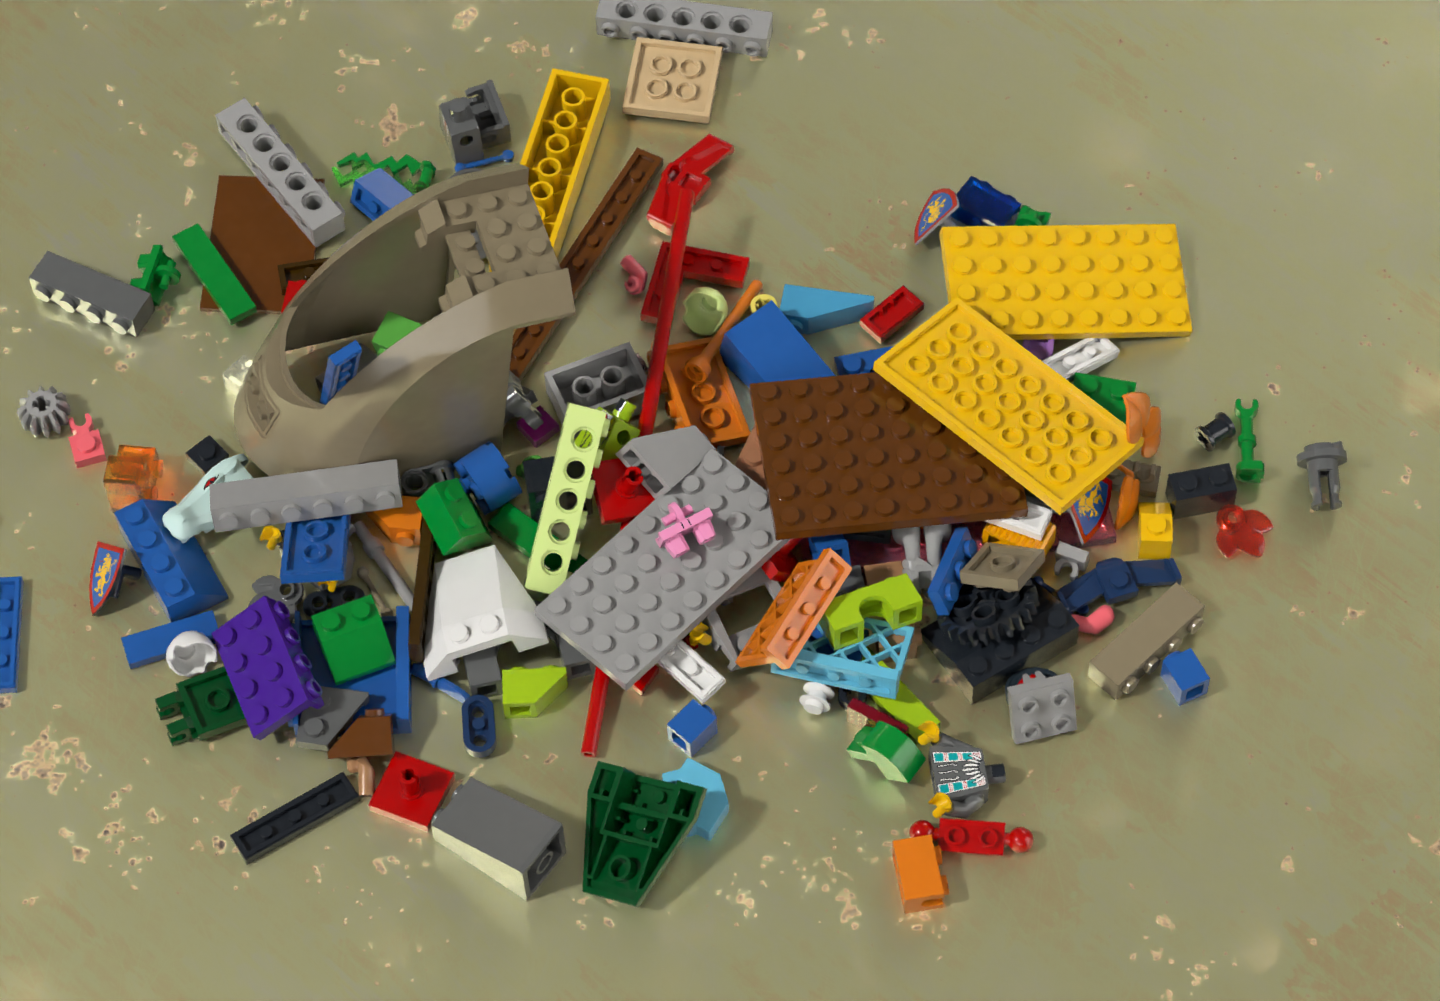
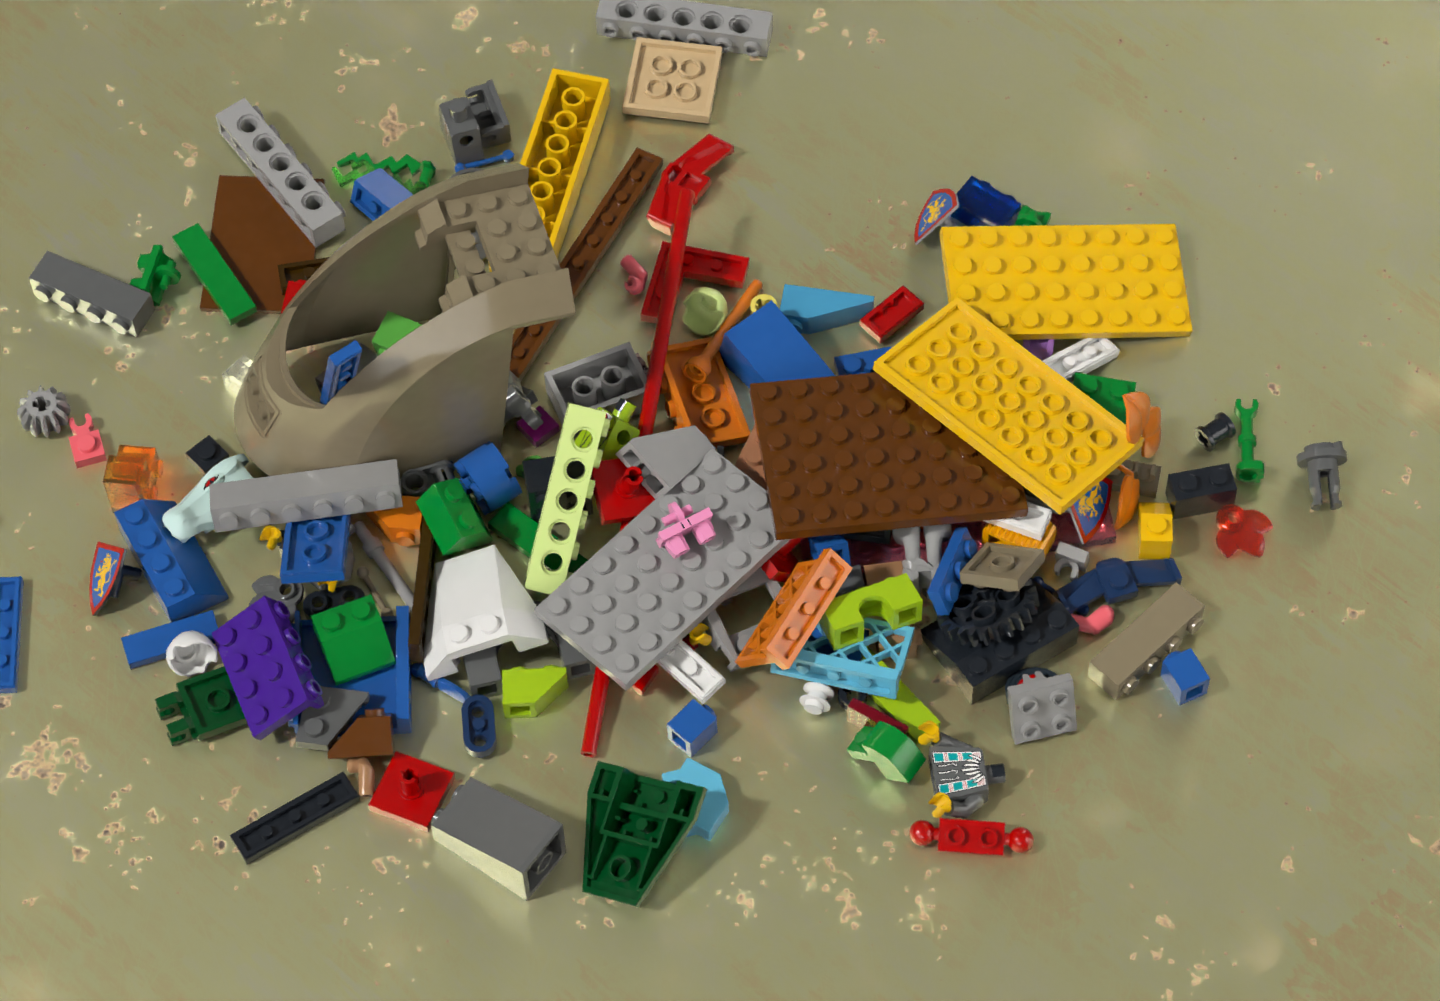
orange brick [892,835,949,914] -> none

